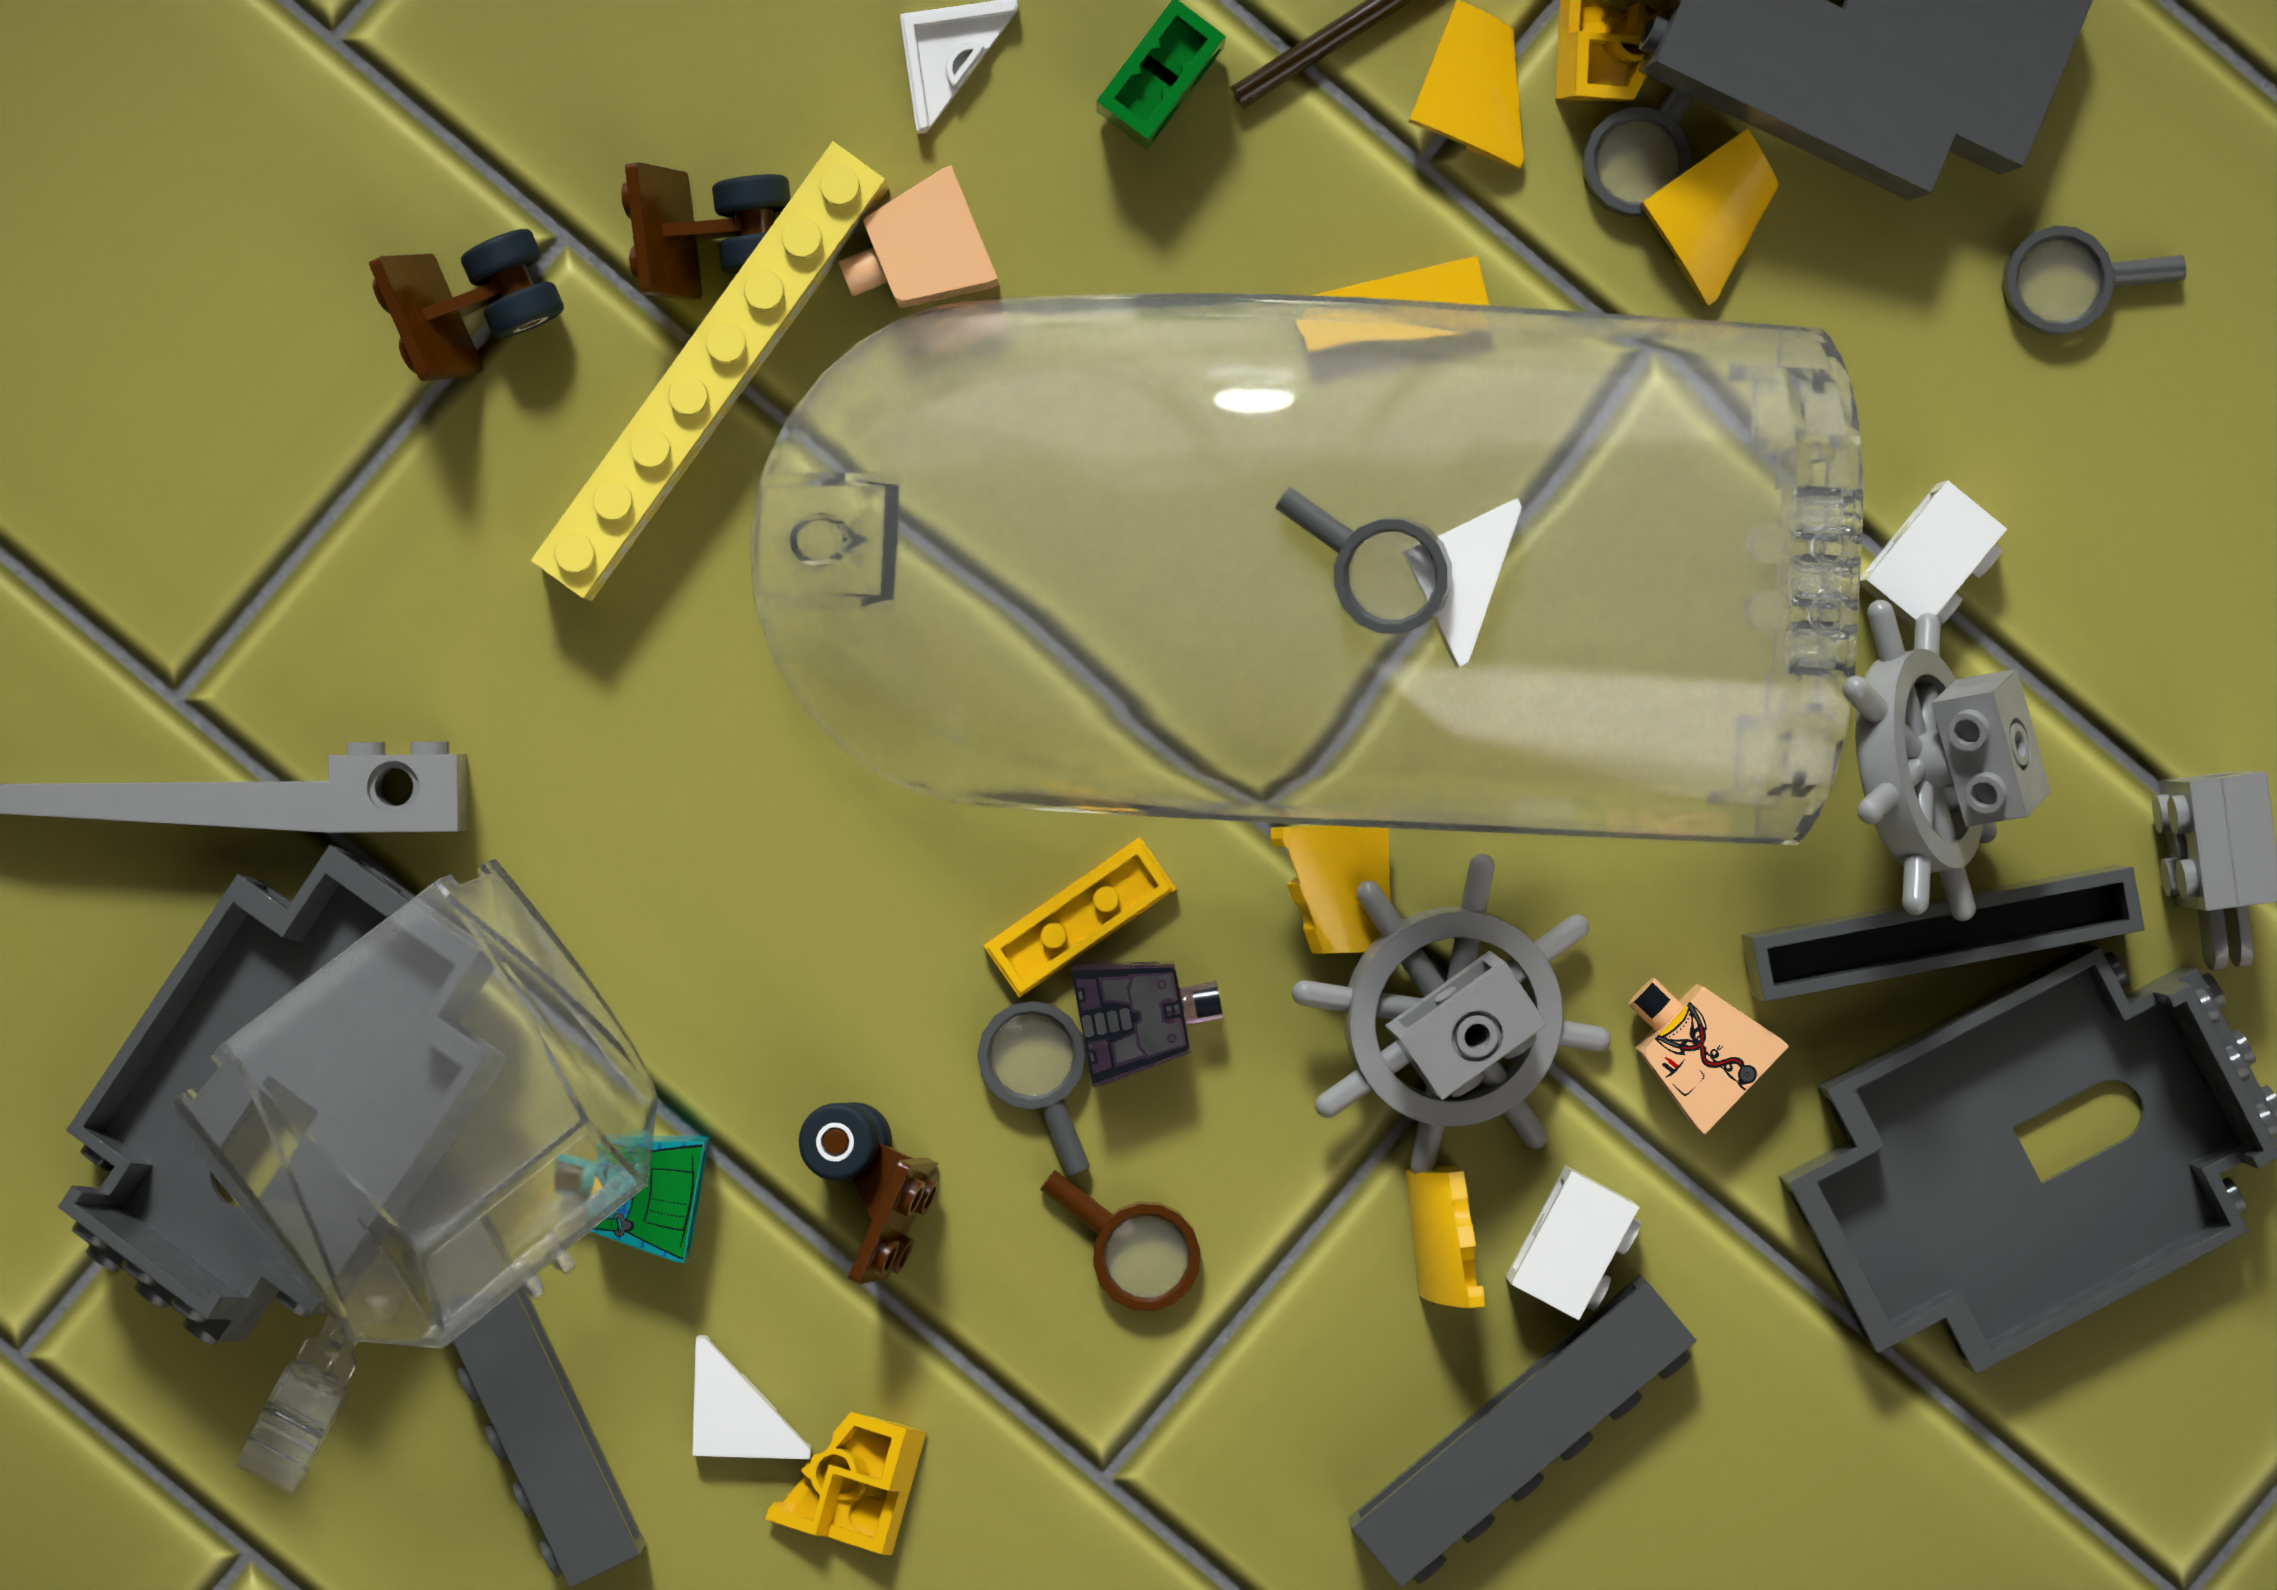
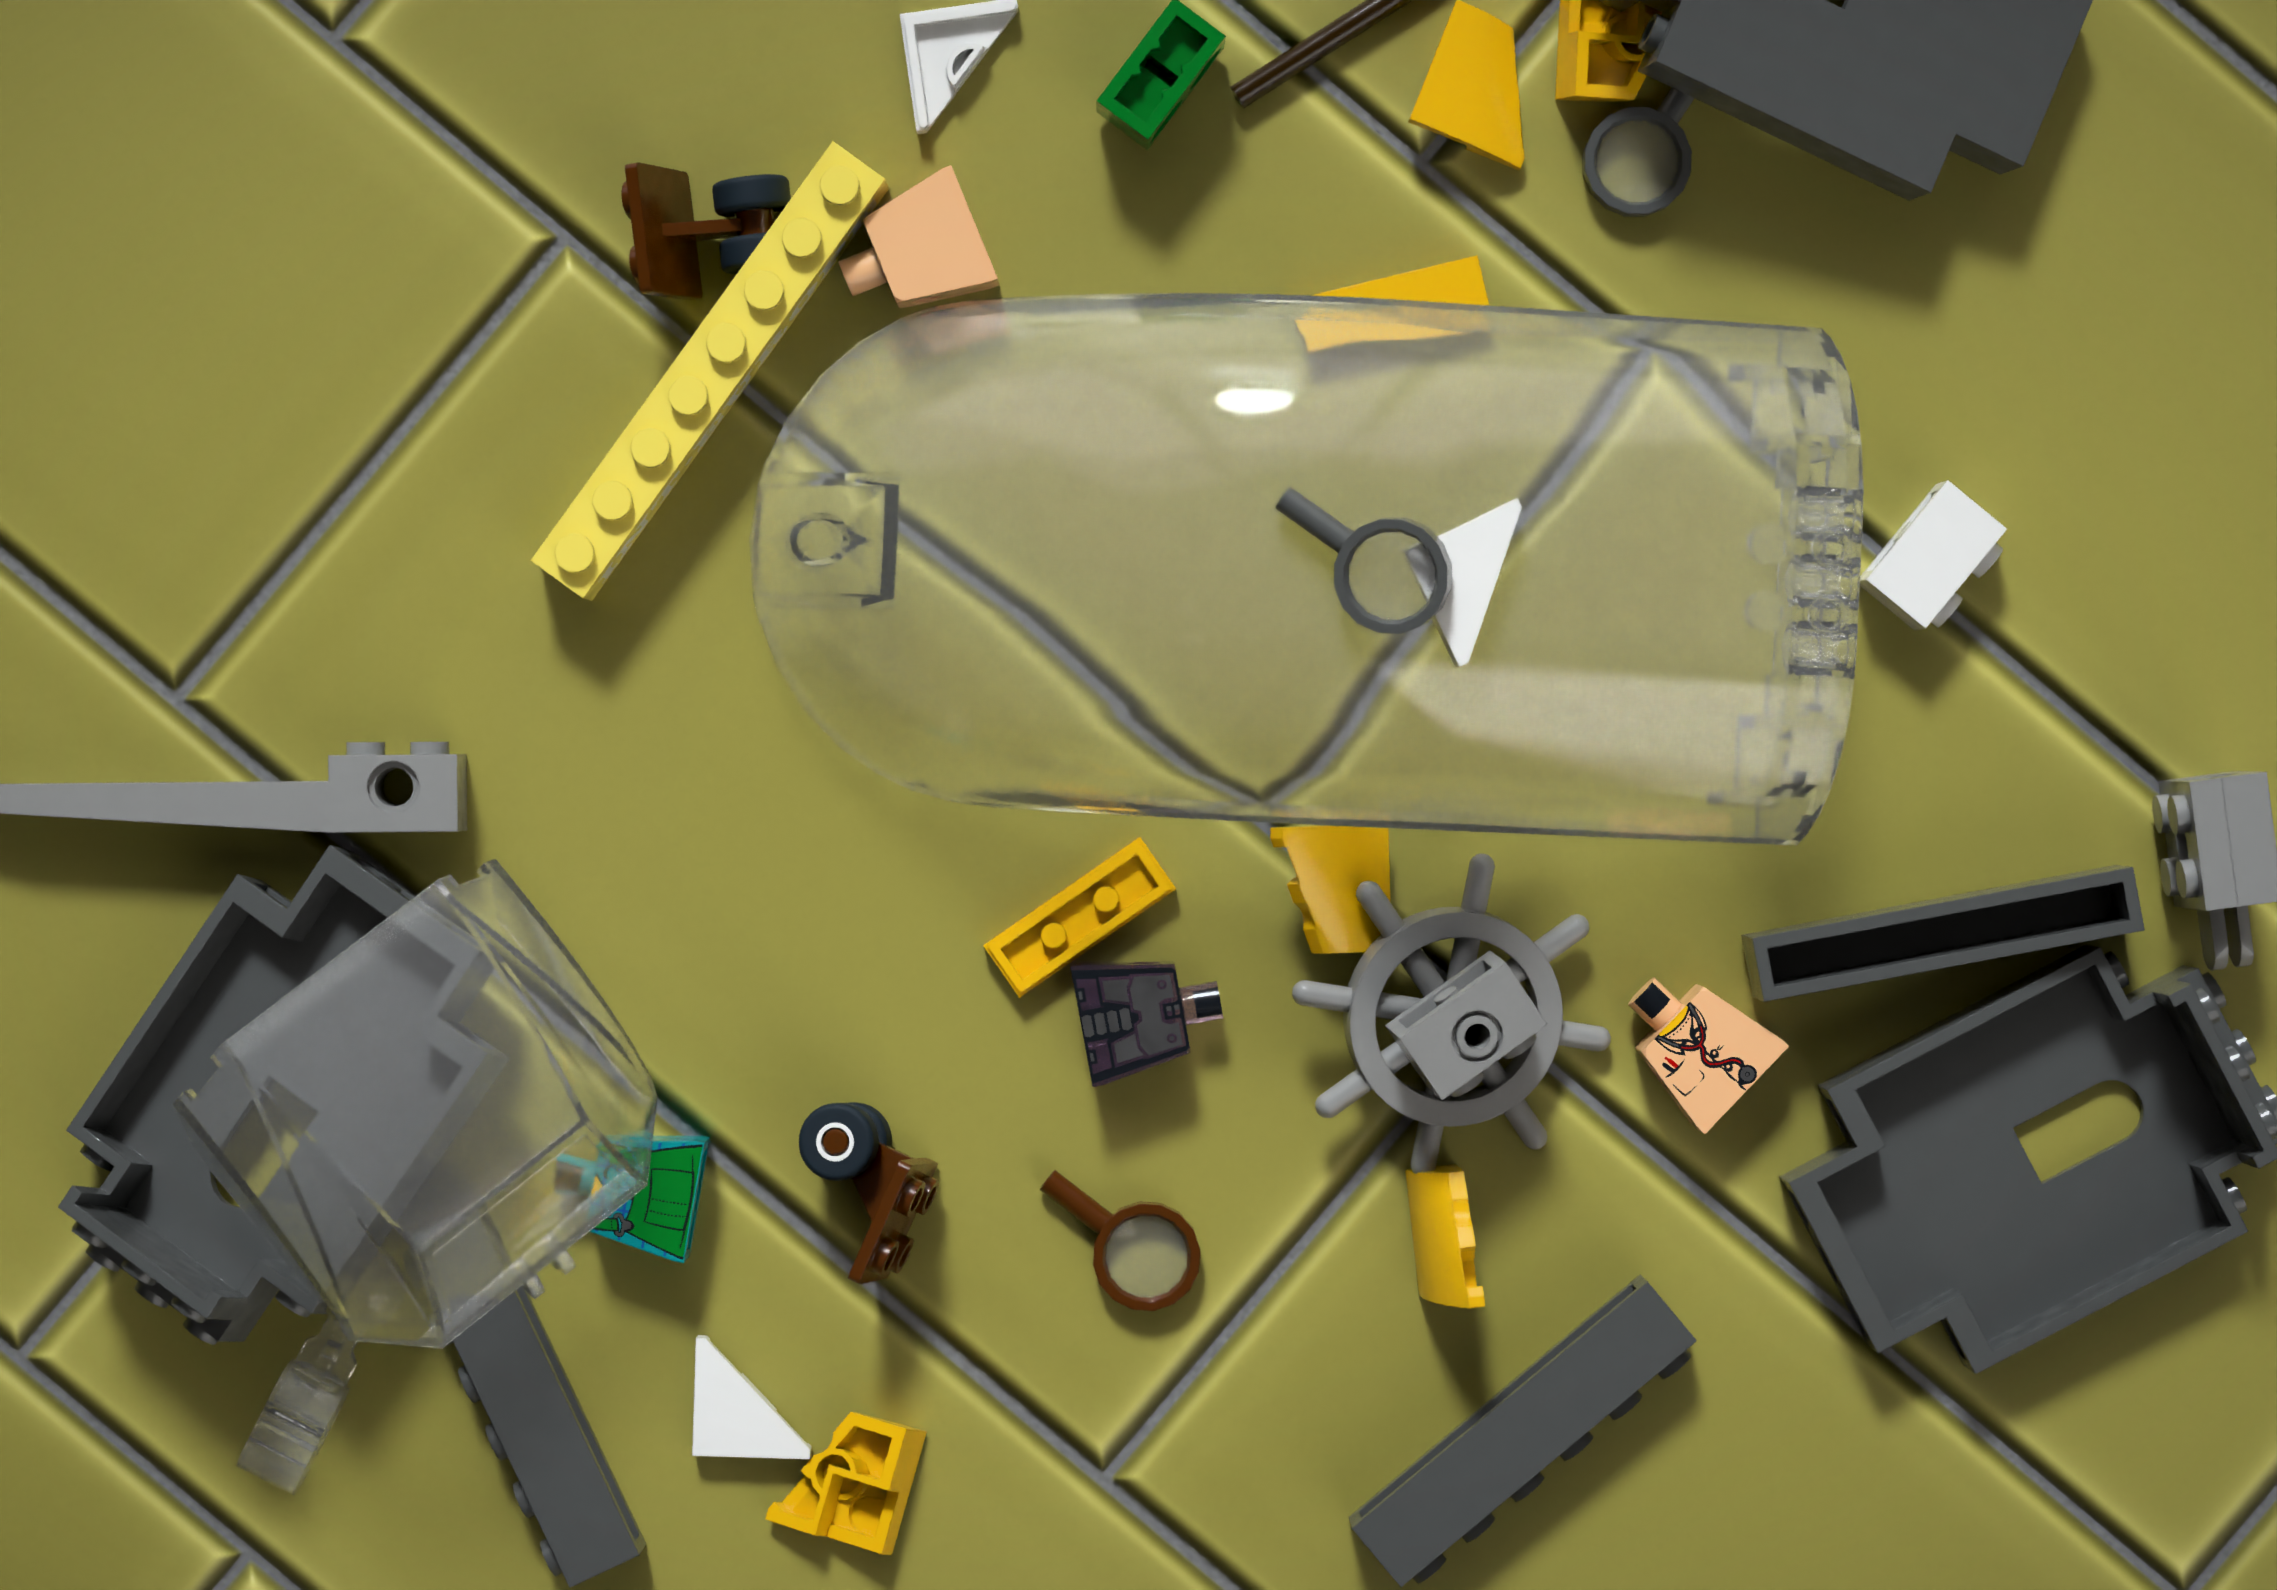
reddish brown plate [369,229,564,381] -> none
piece [977,1000,1090,1176] -> none
white brick [1505,1165,1641,1320] -> none
yellow slope [1640,128,1779,307] -> none
light grey piece [1842,600,2051,921] -> none
piece [2002,225,2186,336] -> none

